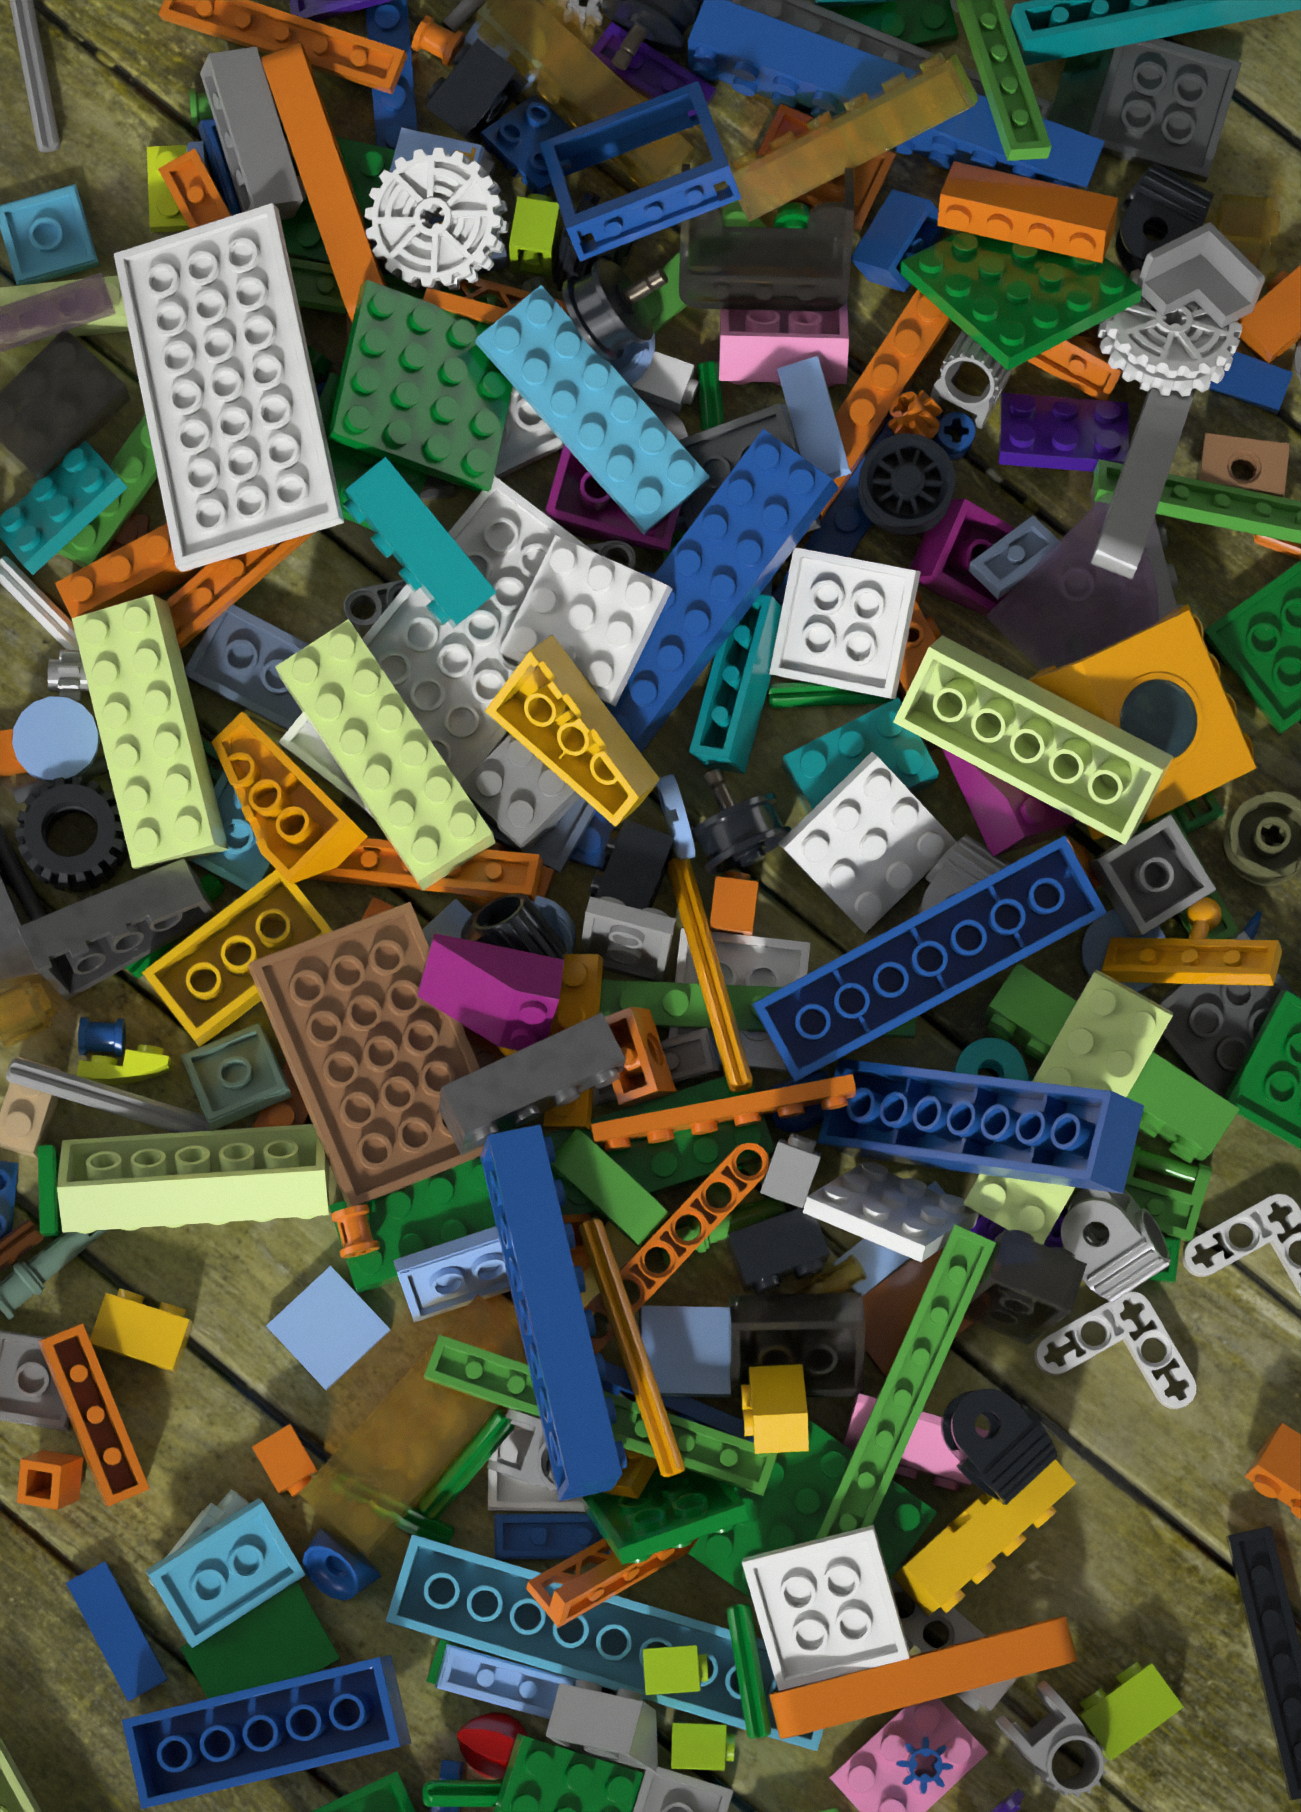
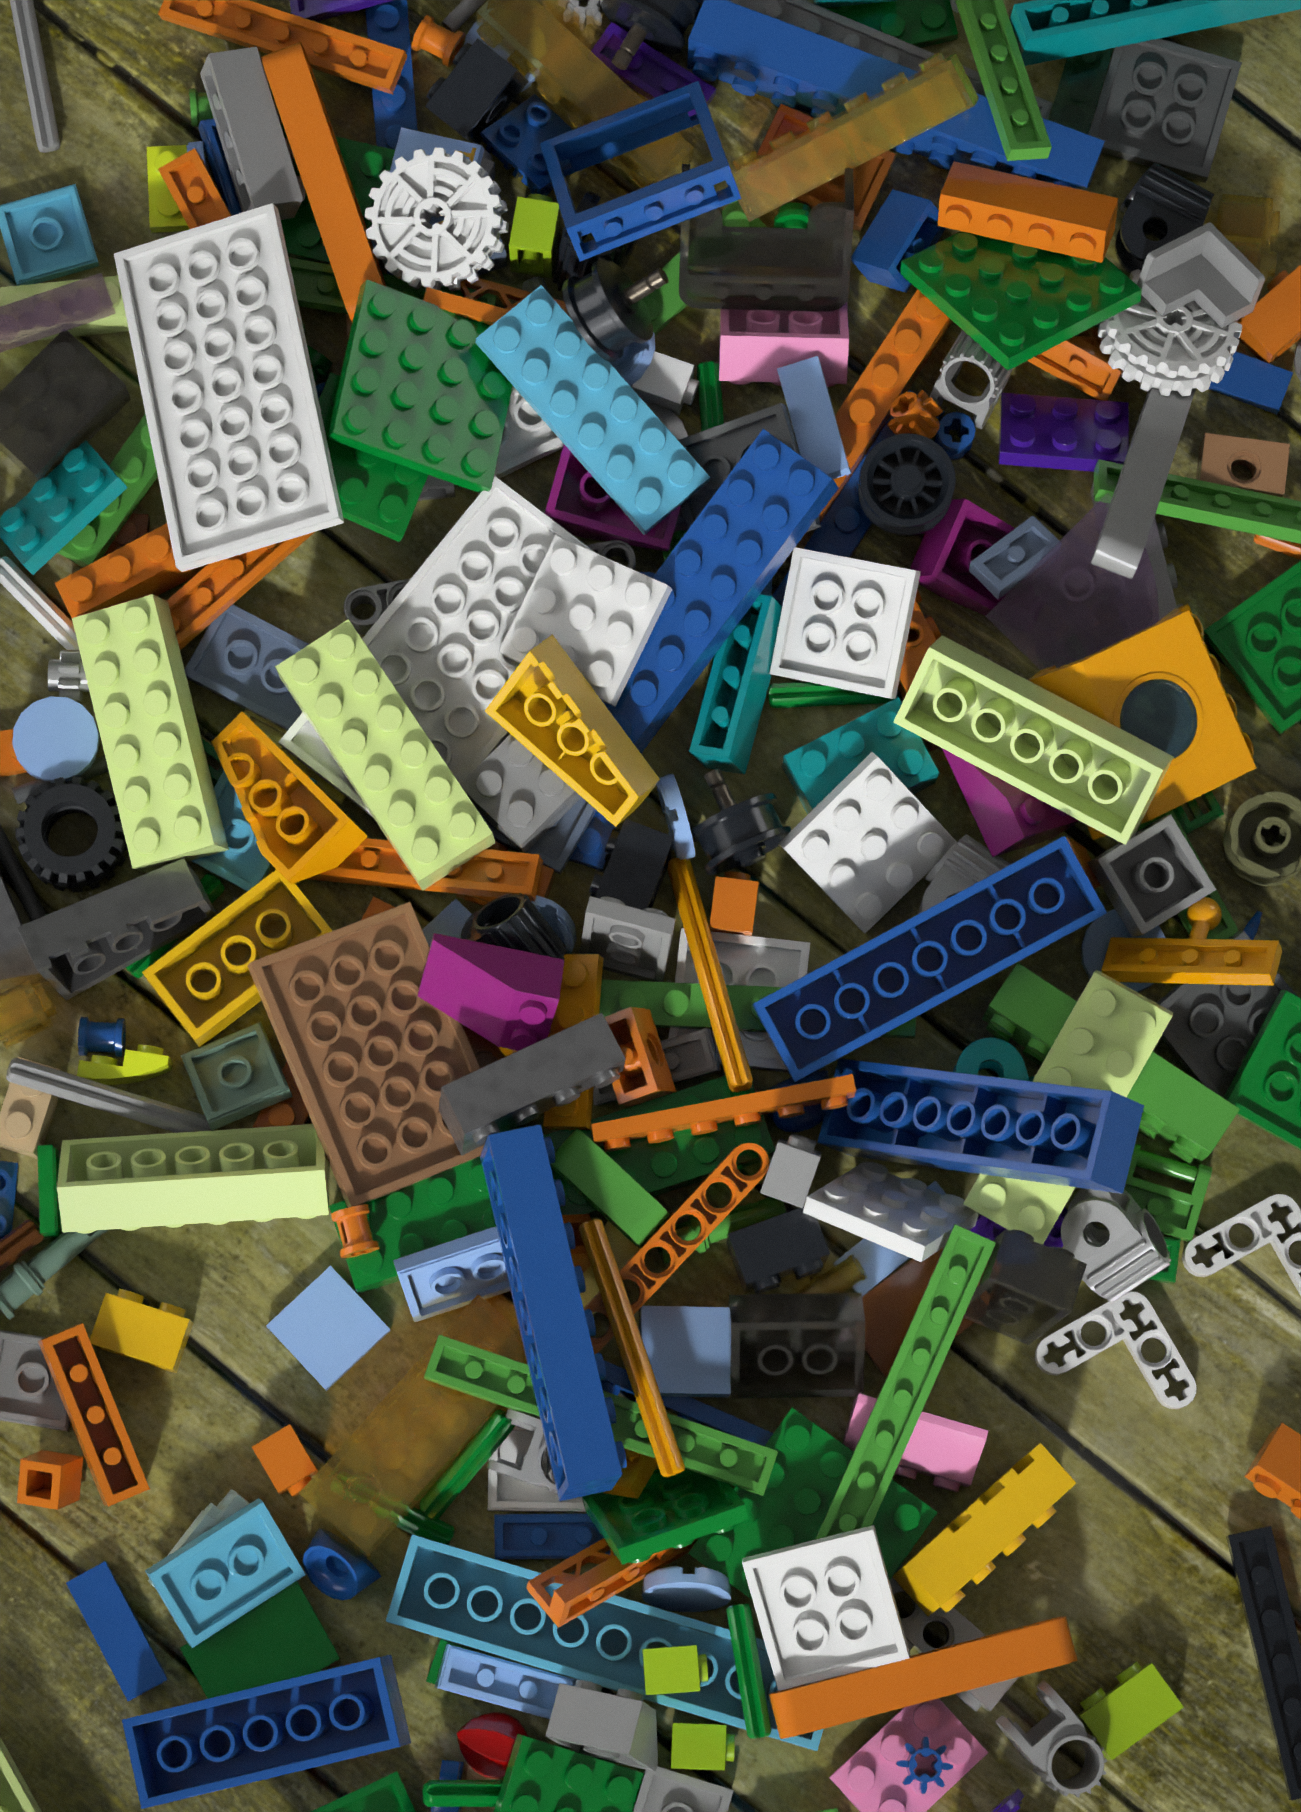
teal brick [343,457,497,628] -> none
yellow brick [741,1364,809,1454] -> none
black piece [941,1389,1058,1505] -> none
none -> light blue tile [642,1566,731,1612]

